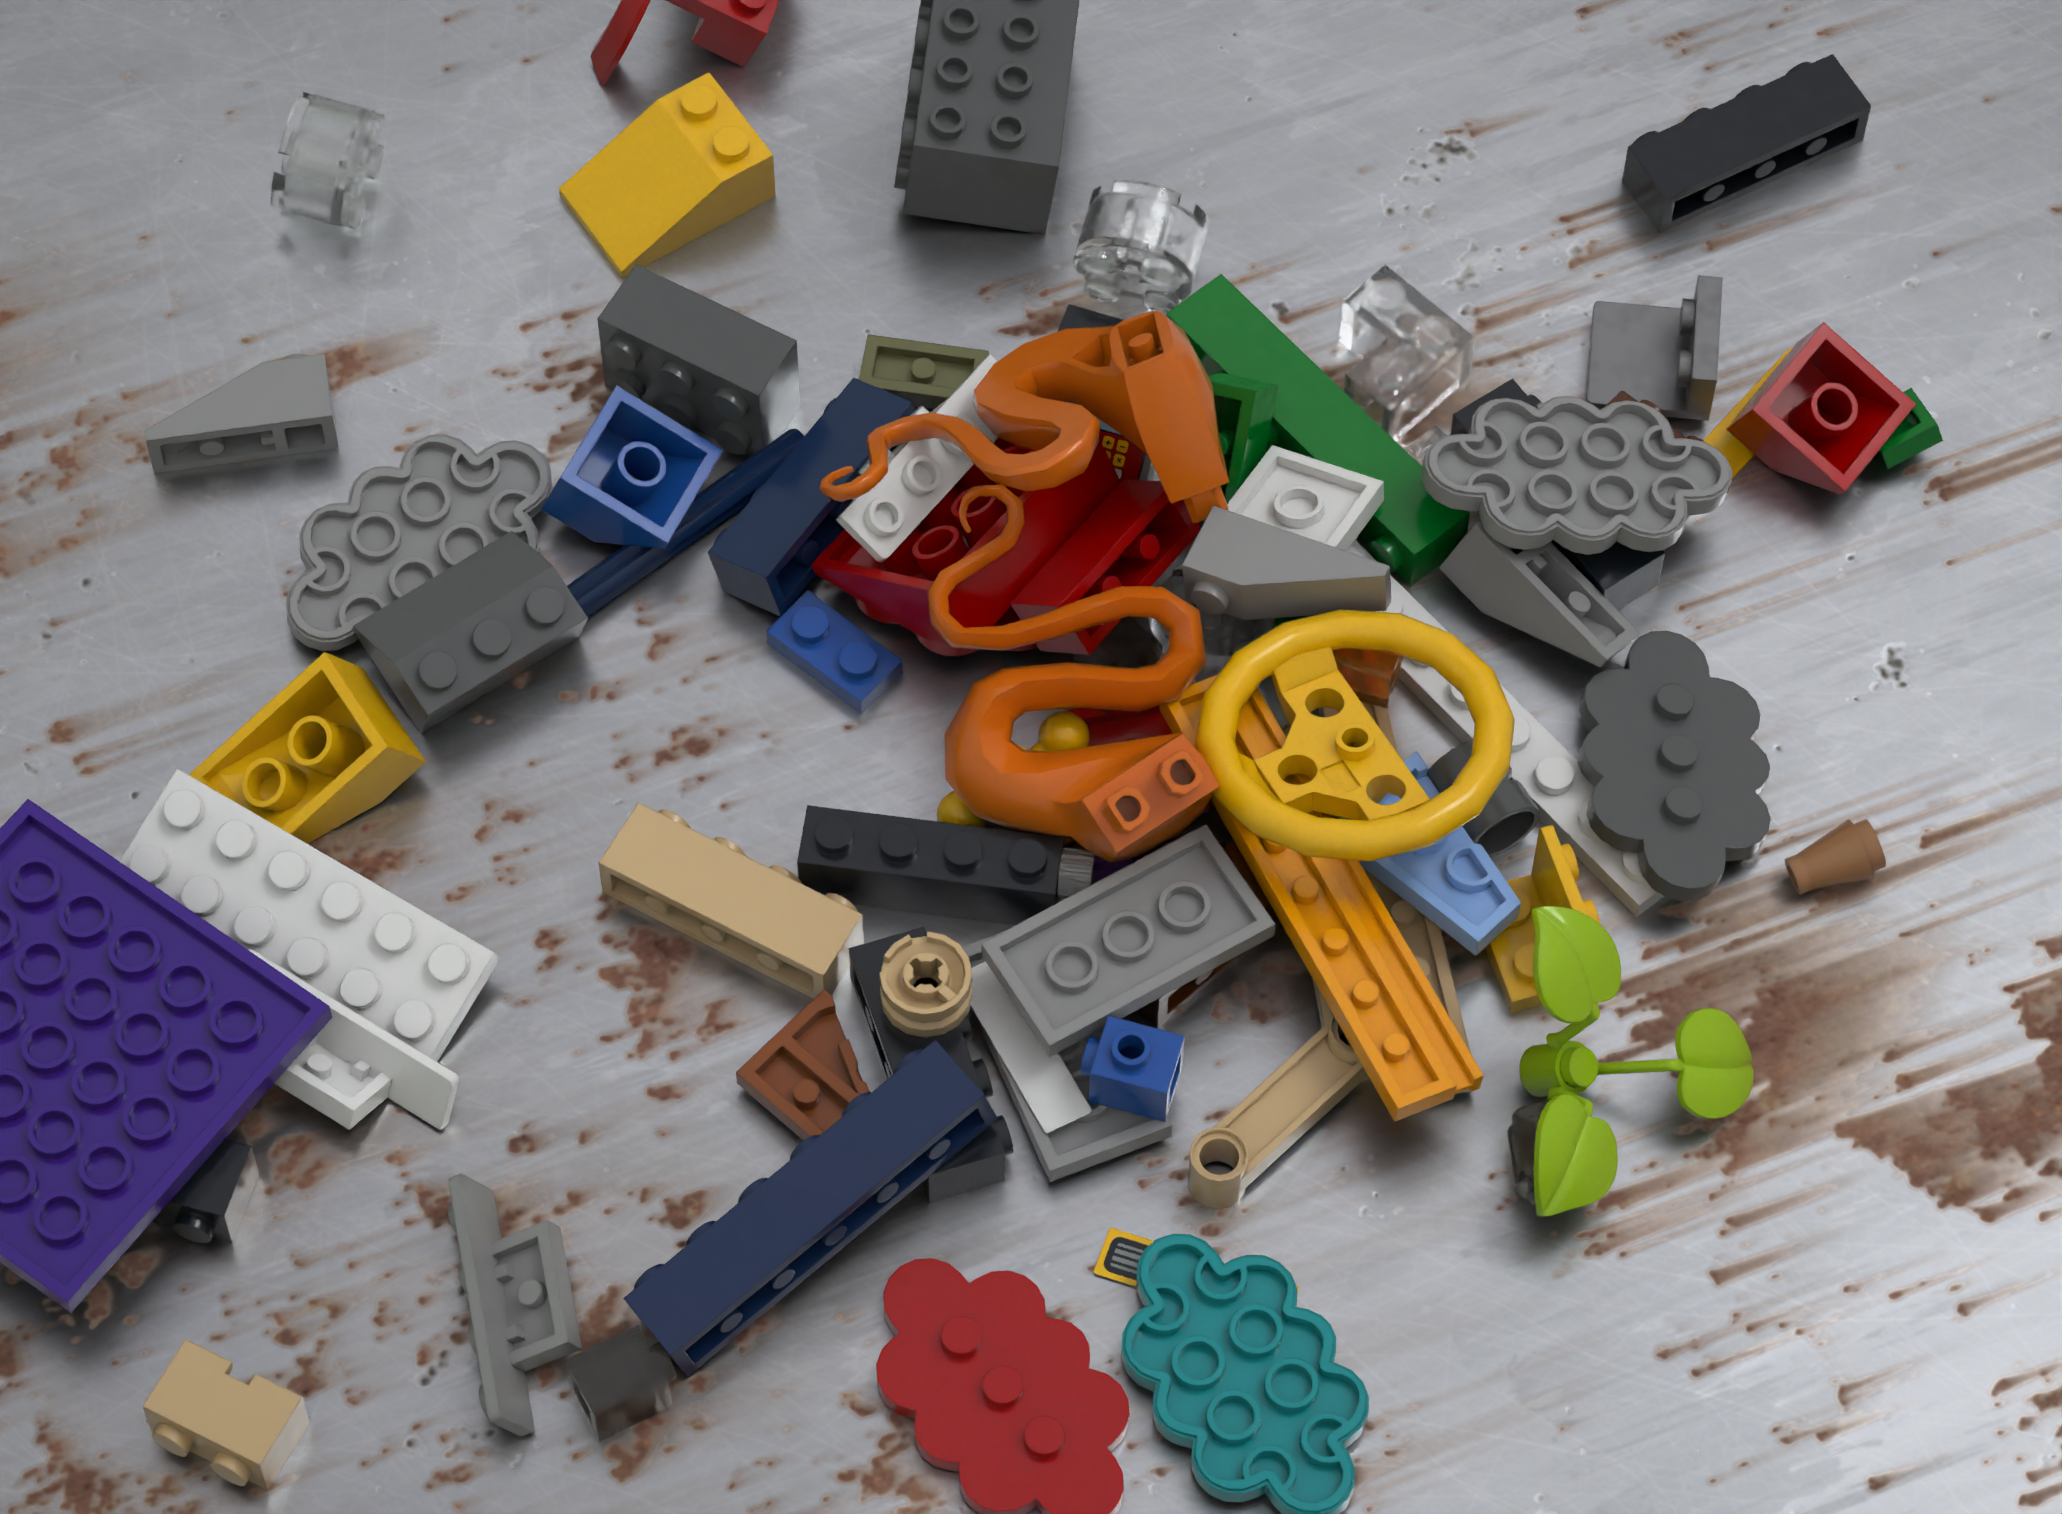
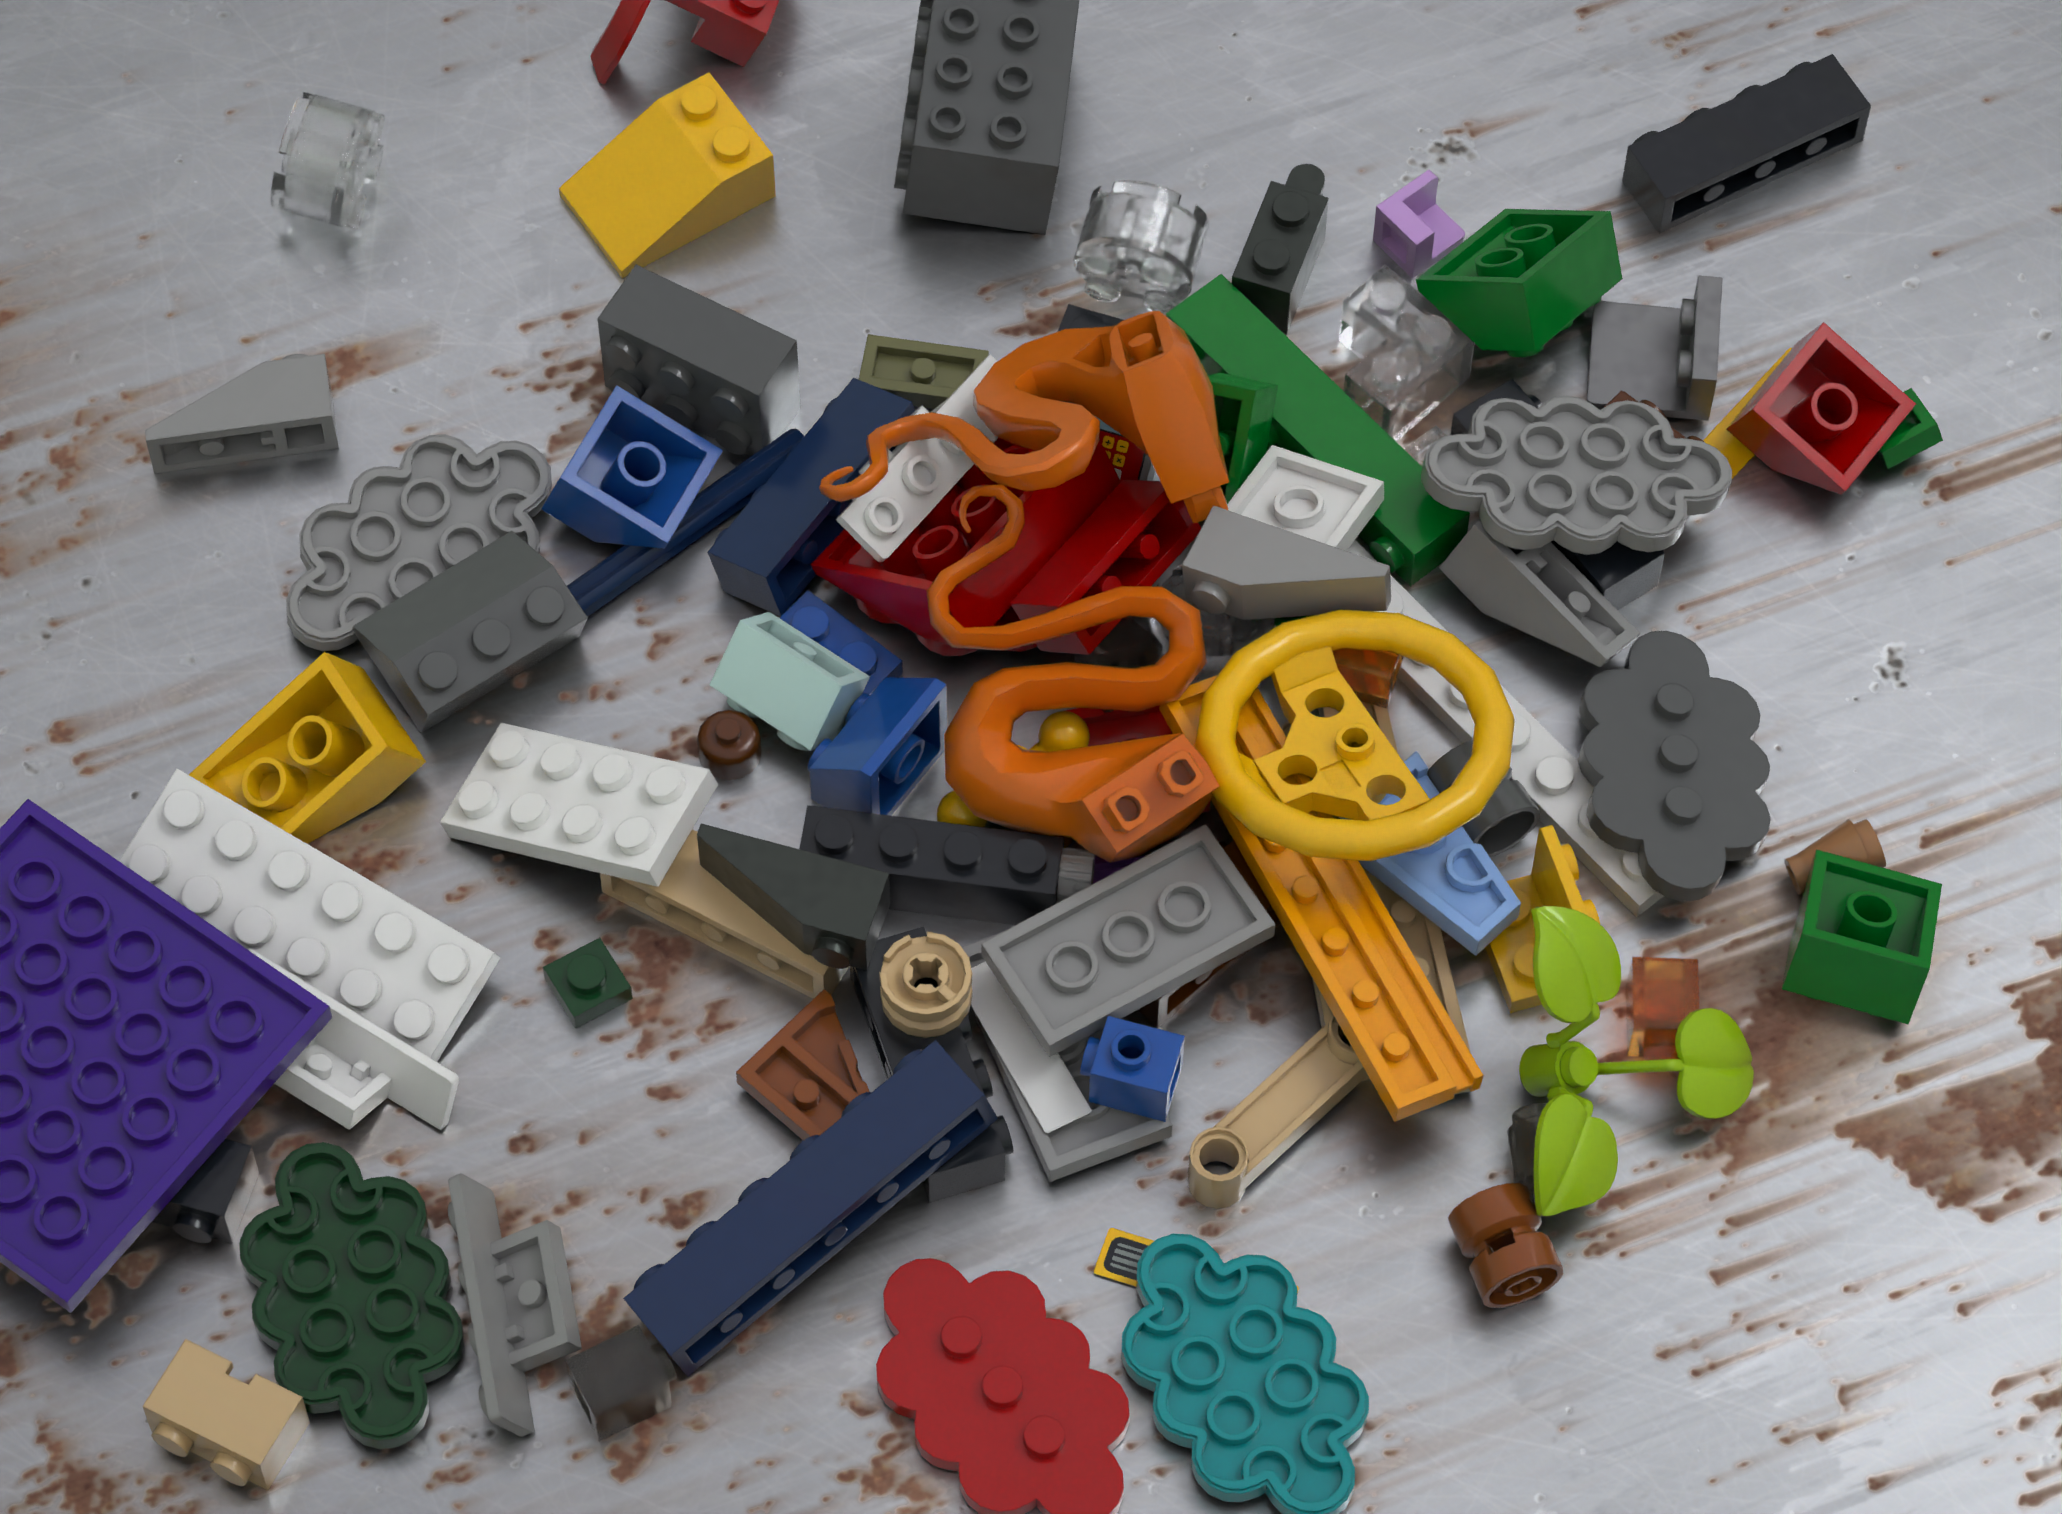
none -> dark green plate [239,1142,465,1449]
none -> white plate [440,723,718,887]
none -> dark green plate [543,937,633,1029]
none -> reddish brown piece [697,710,762,781]
none -> pearl dark grey slope [697,824,890,970]
none -> light aqua brick [709,612,870,751]
none -> blue slope [808,677,947,816]
none -> pearl dark grey brick [1232,164,1329,334]
none -> lavender panel [1373,170,1465,279]
none -> green slope [1416,209,1623,357]
none -> dark orange wheel [1448,1183,1564,1308]
none -> clear orange brick [1626,957,1699,1060]
none -> green slope [1782,849,1942,1024]

